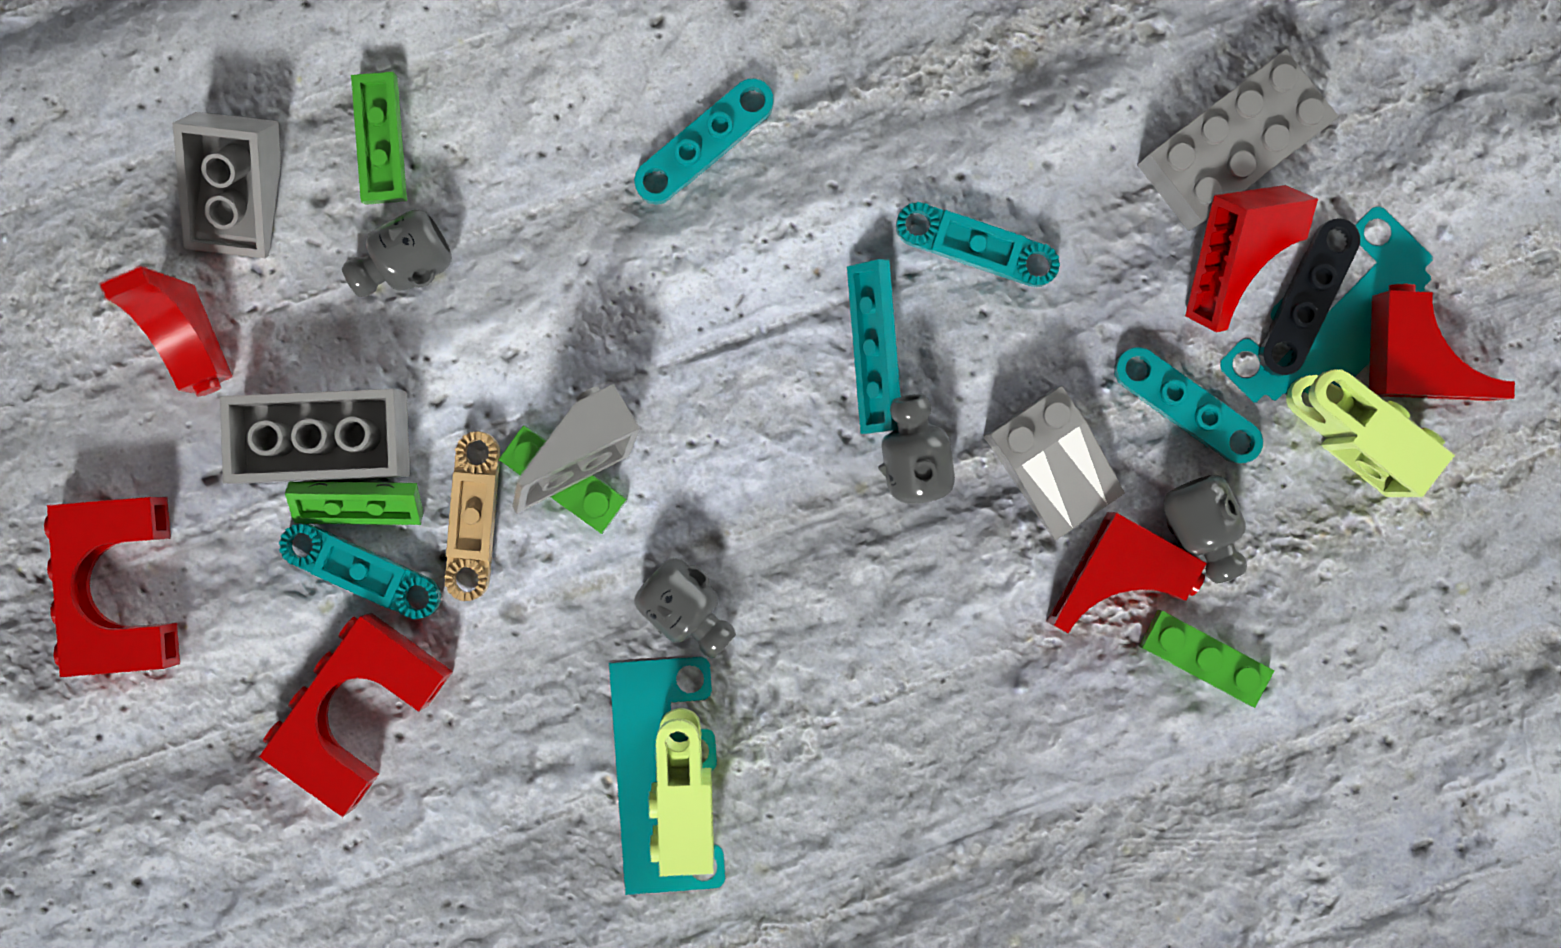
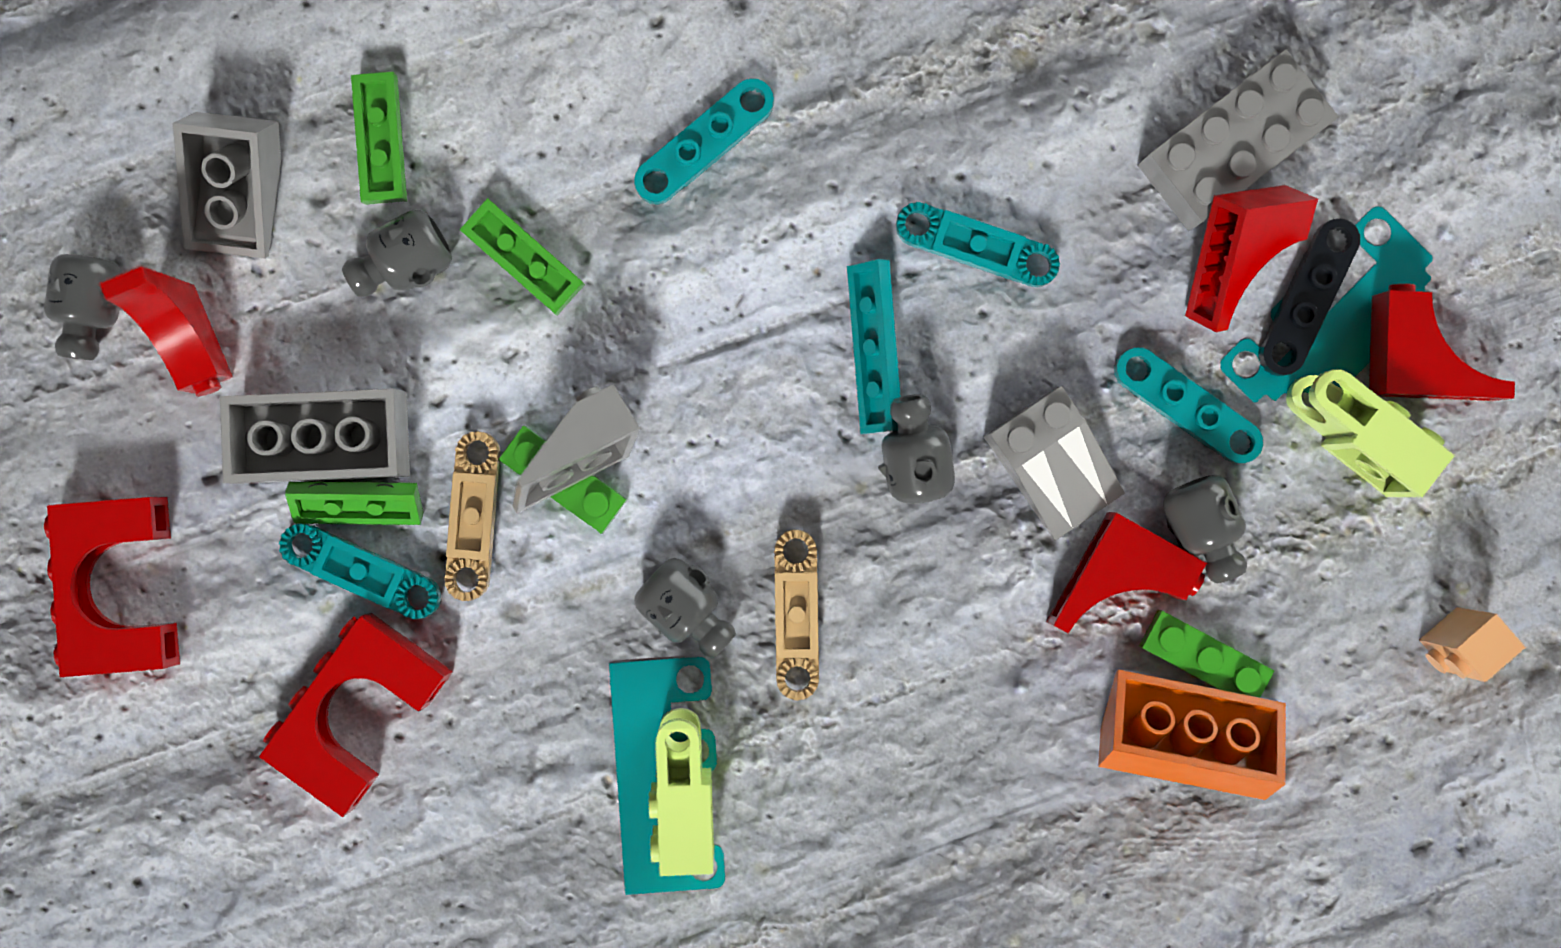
none -> dark grey piece [44,254,123,361]
none -> bright green plate [460,198,585,316]
none -> tan plate [774,529,819,701]
none -> orange slope [1098,669,1286,800]
none -> light nougat brick [1419,607,1526,682]

